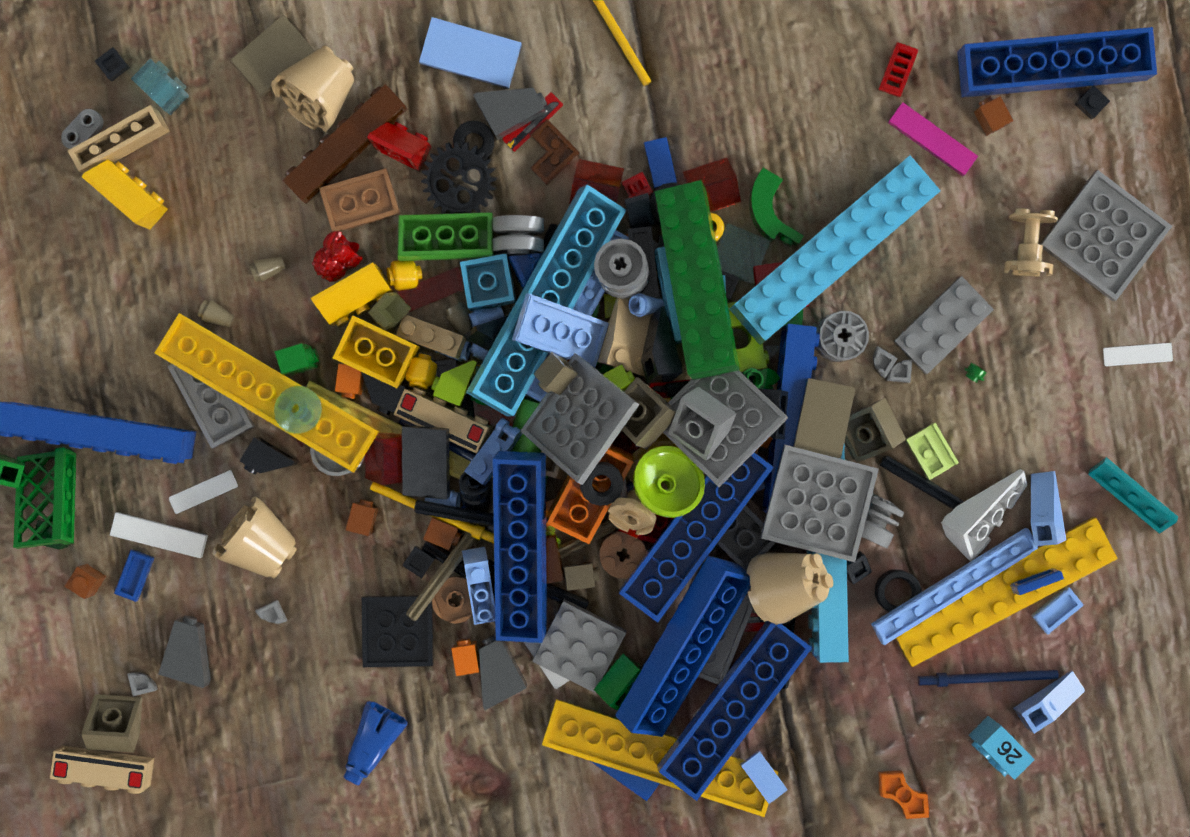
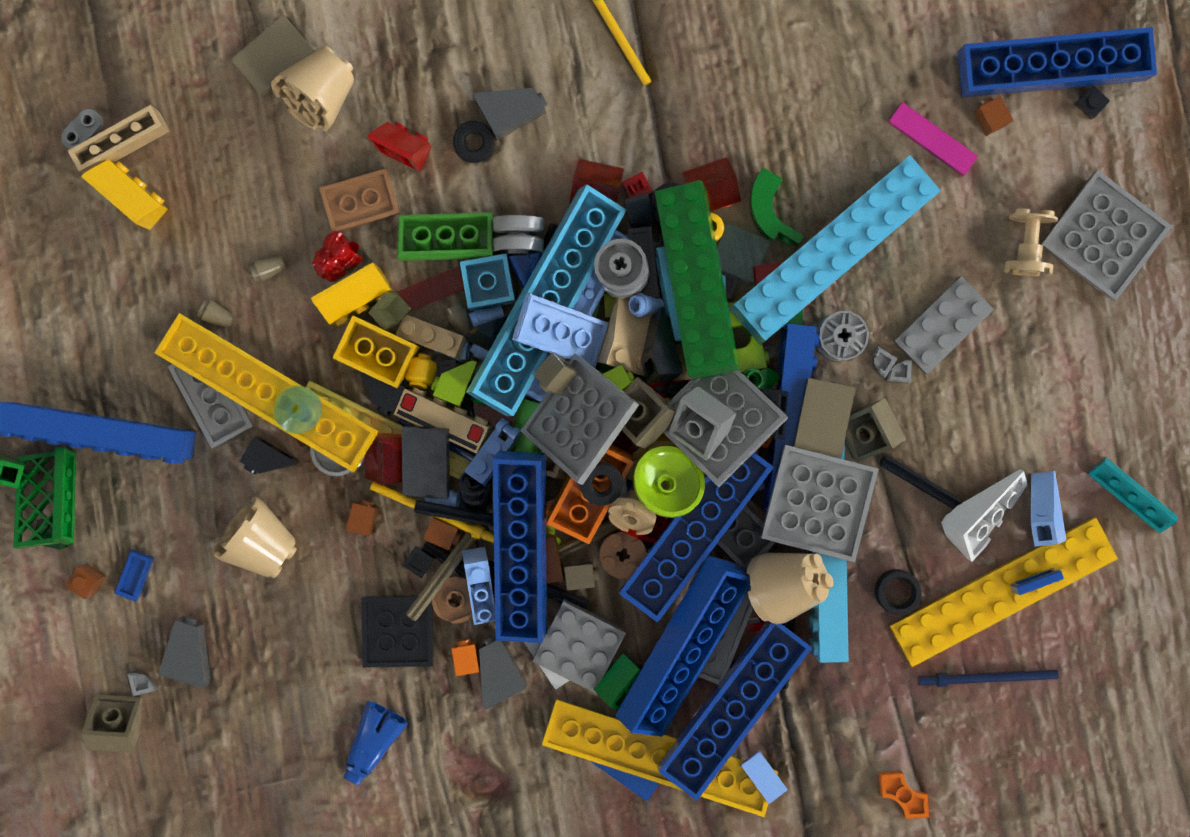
tan brick [50,745,154,794] -> none
black plate [95,47,130,82] -> none
white tile [110,512,208,558] -> none
clear light blue brick [131,59,189,115] -> none
white sticker [169,470,238,514] -> none
light grey tile [255,600,288,624] -> none
green brick [274,343,319,376] -> none
reddish brown brick [283,84,408,204] -> none
orange brick [335,364,364,399] -> none
yellow head [386,260,422,291] -> none
light blue tile [419,17,522,89] -> none
black gear [421,141,498,214] -> none
sticker [502,92,563,152] -> none
reddish brown tile [530,119,580,186] -> none
blue tile [644,137,677,189] -> none
black plate [847,551,872,585] -> none
light grey wheel [862,494,905,549] -> none
light blue tile [871,528,1038,645] -> none
red slope [878,42,919,98] -> none
yellowish green plate [905,423,959,480] -> none
green plate [964,362,987,383] -> none
medium azure brick [969,716,1035,780] -> none
light blue slope [1013,671,1085,734] -> none
light blue tile [1031,586,1084,634] -> none
white sticker [1103,343,1173,366] -> none

